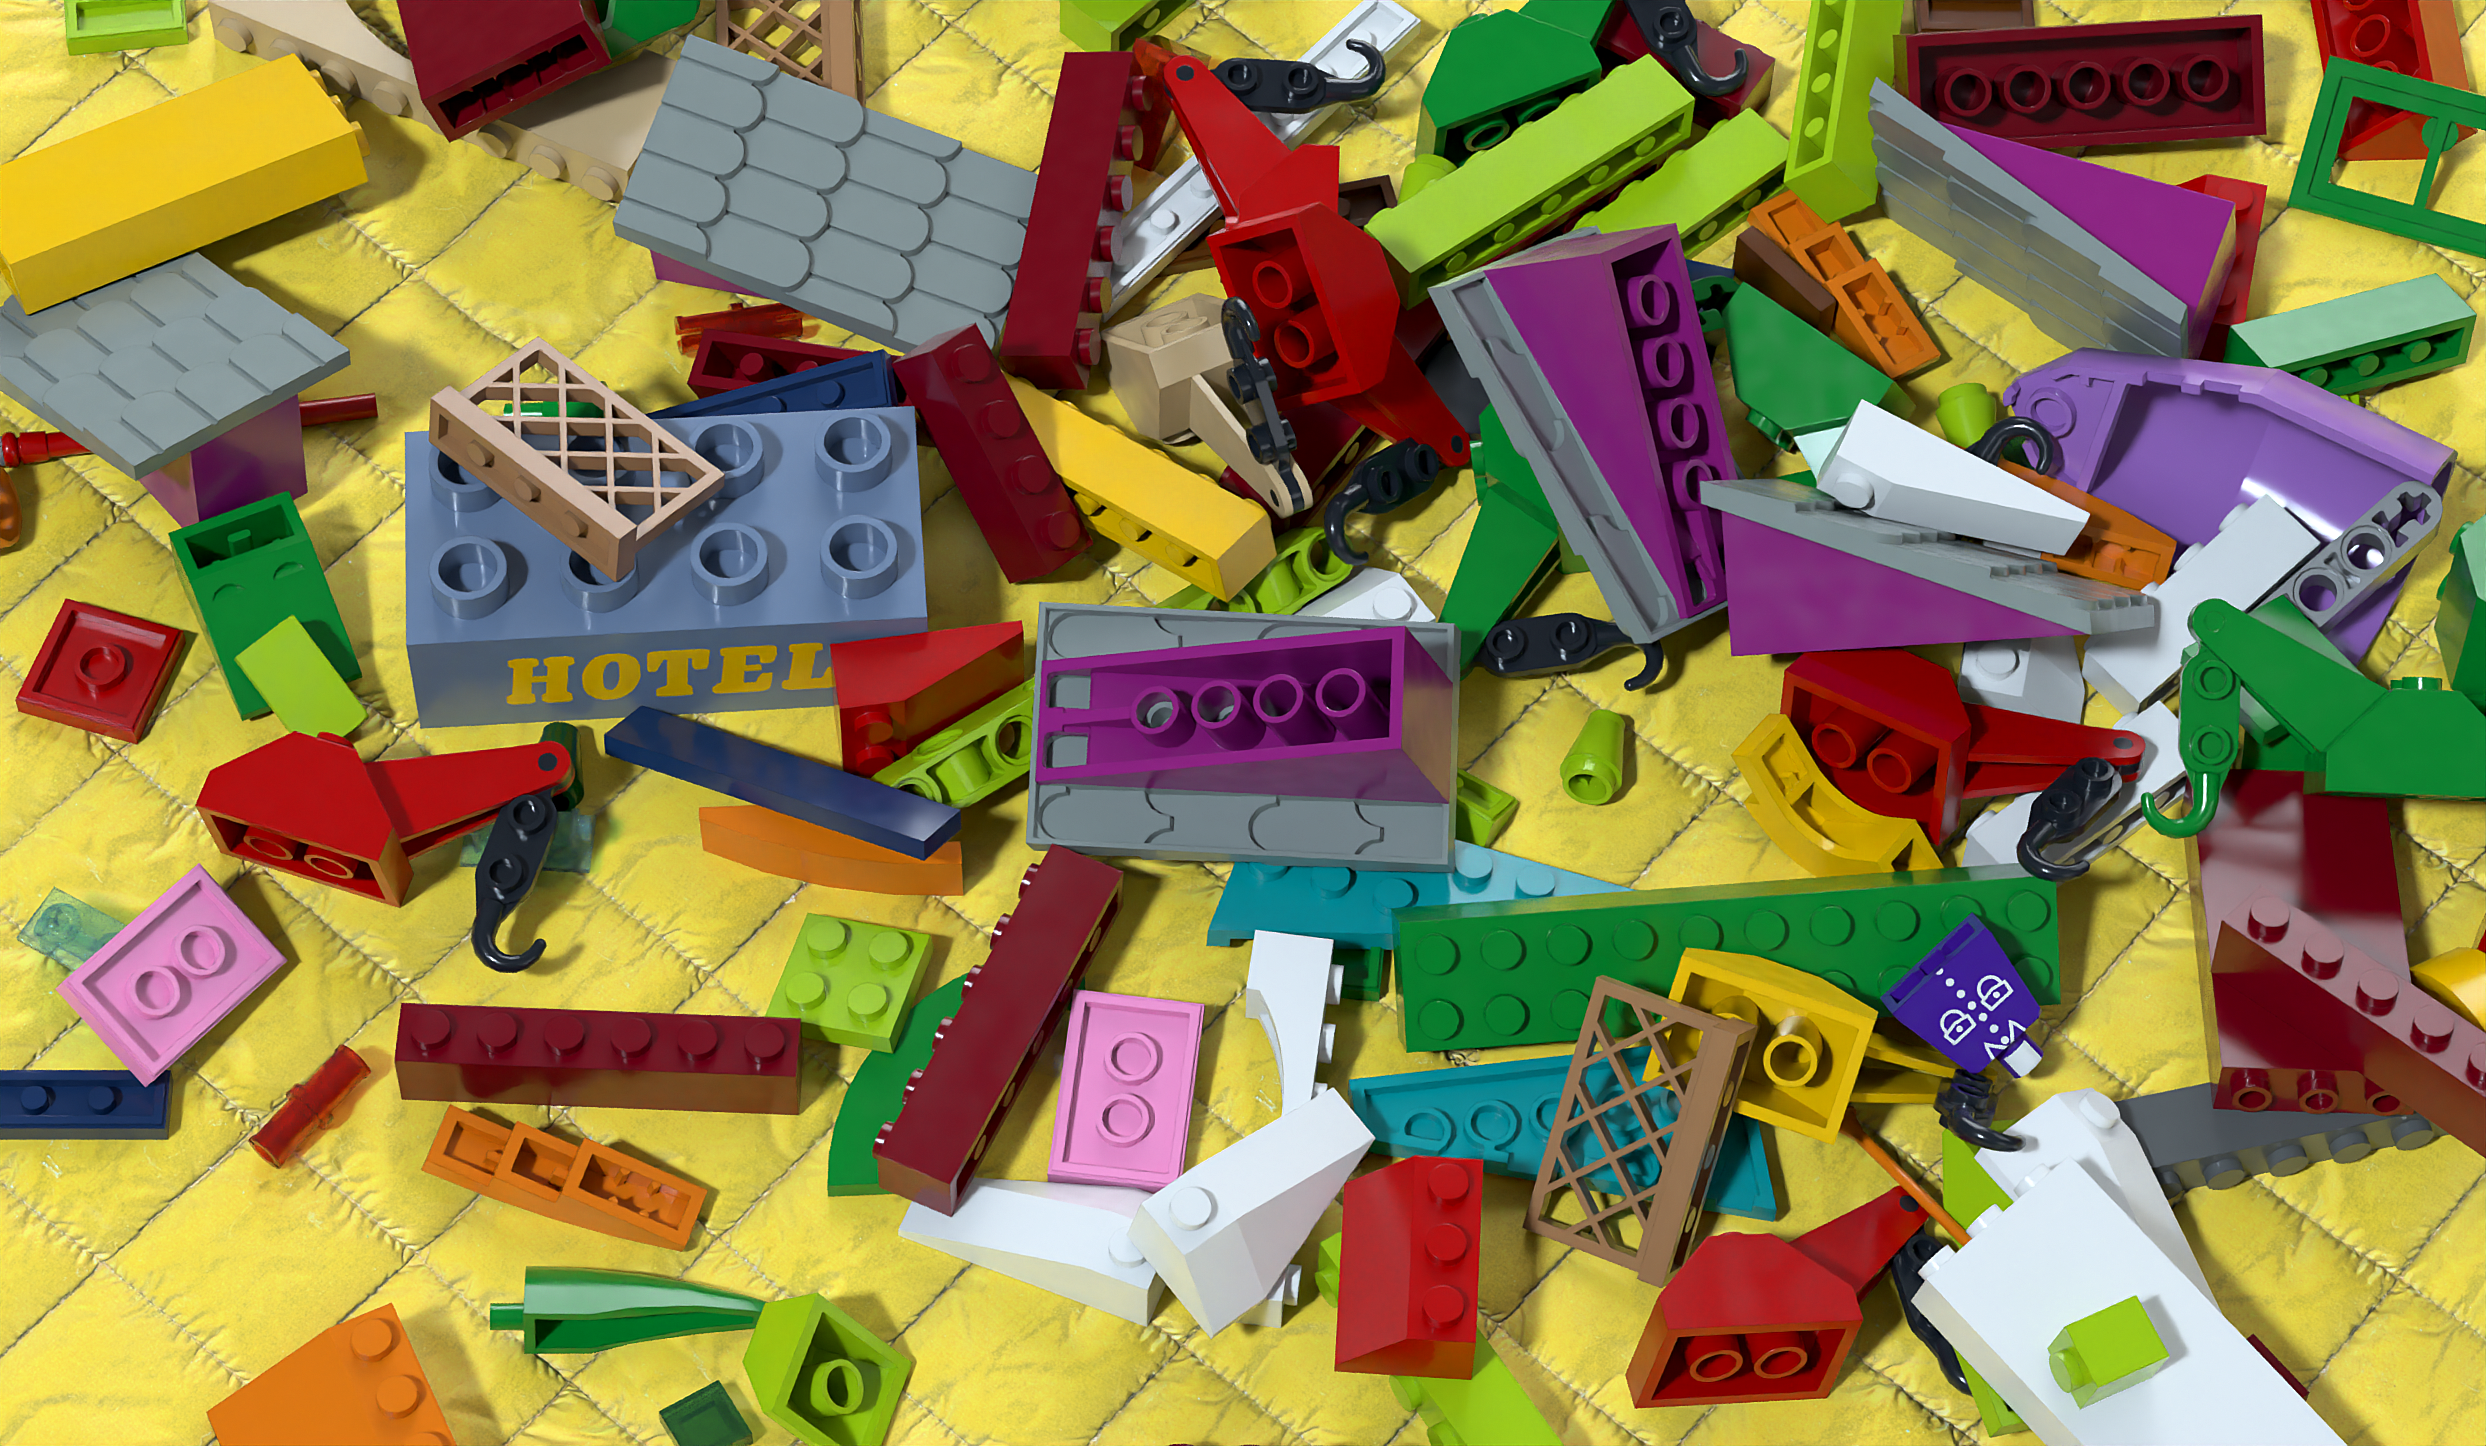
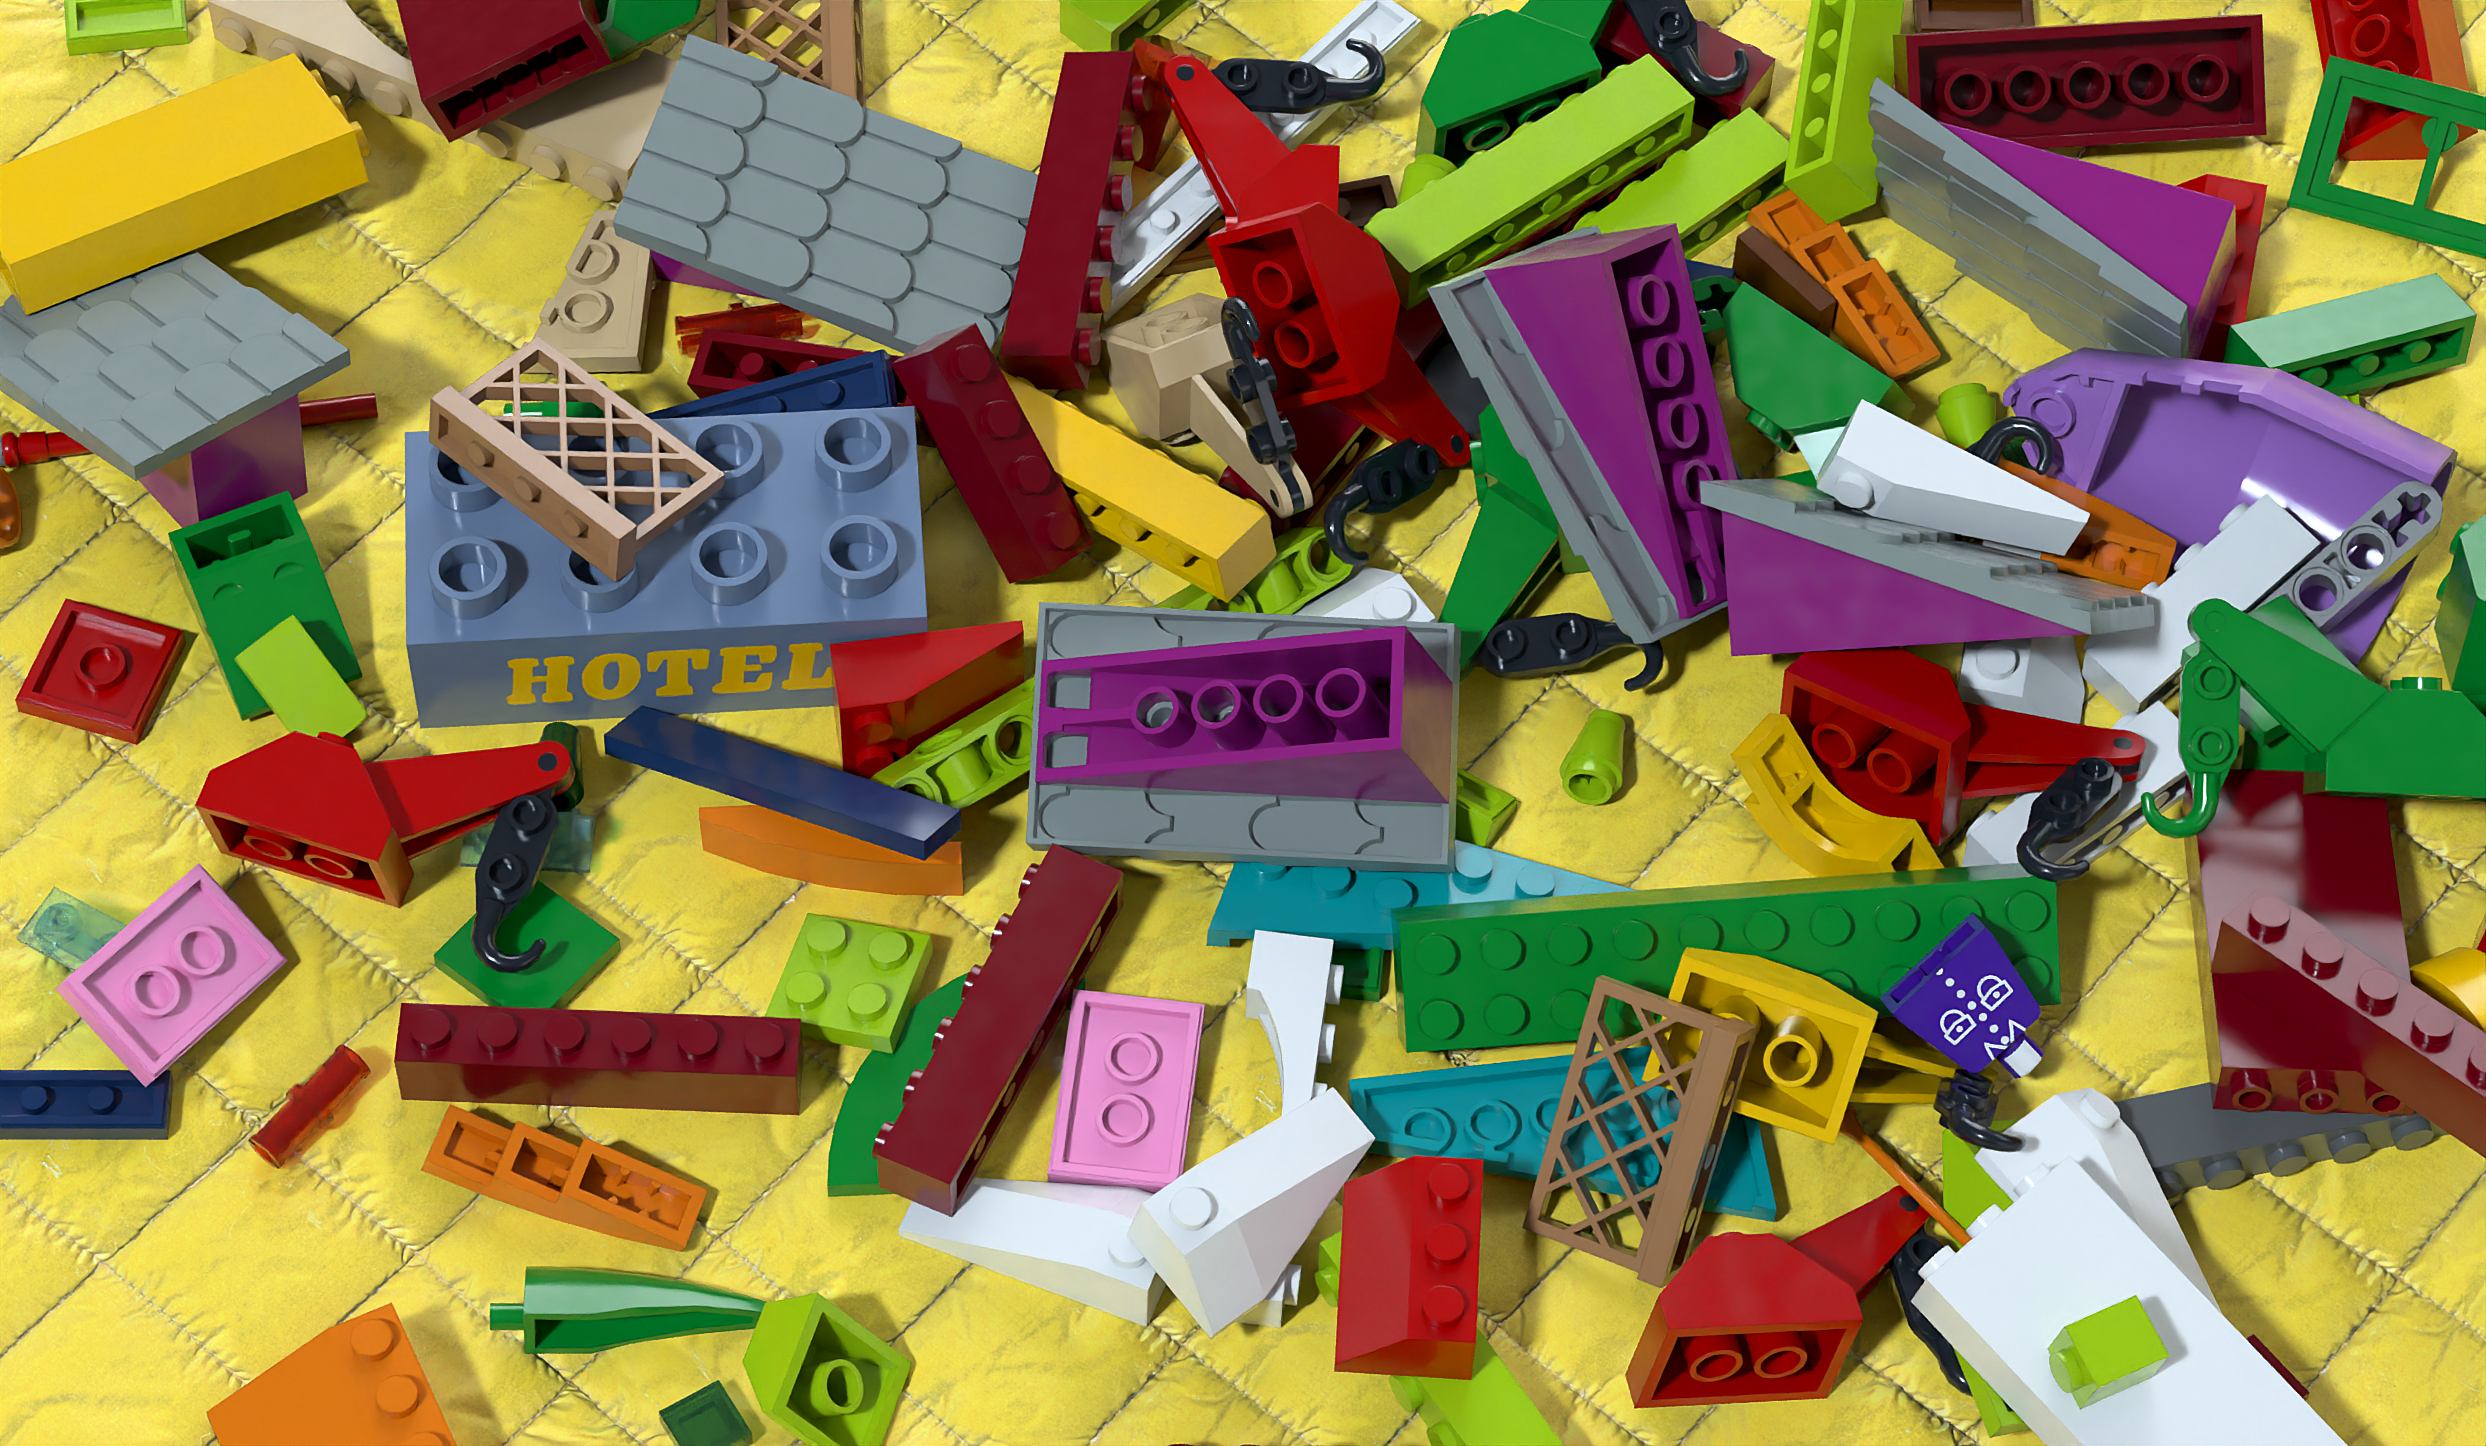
none -> green tile [433,879,621,1009]
none -> tan wing [522,210,654,373]

